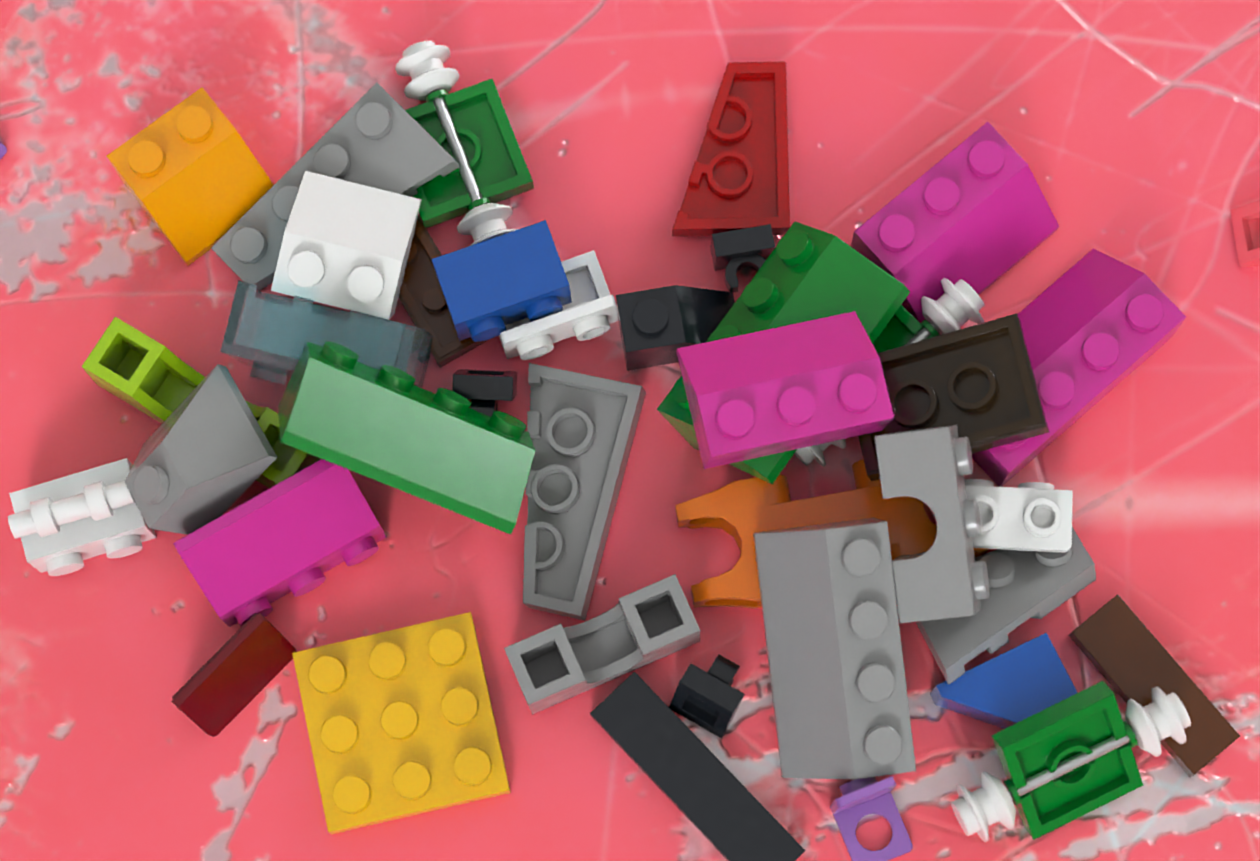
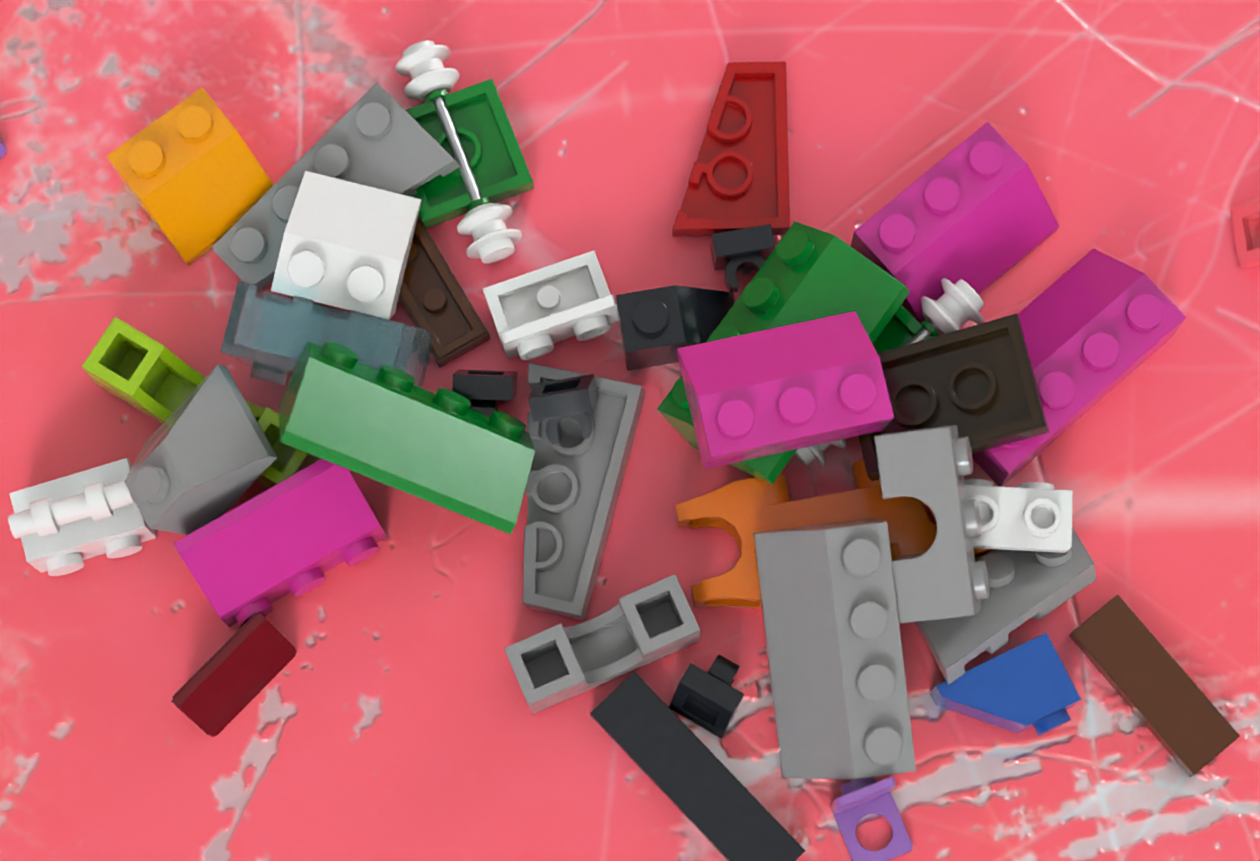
yellow plate [292,612,511,834] -> none
blue brick [432,220,572,342] -> none
green plate [951,681,1191,842] -> none
none -> black tile [528,374,599,444]

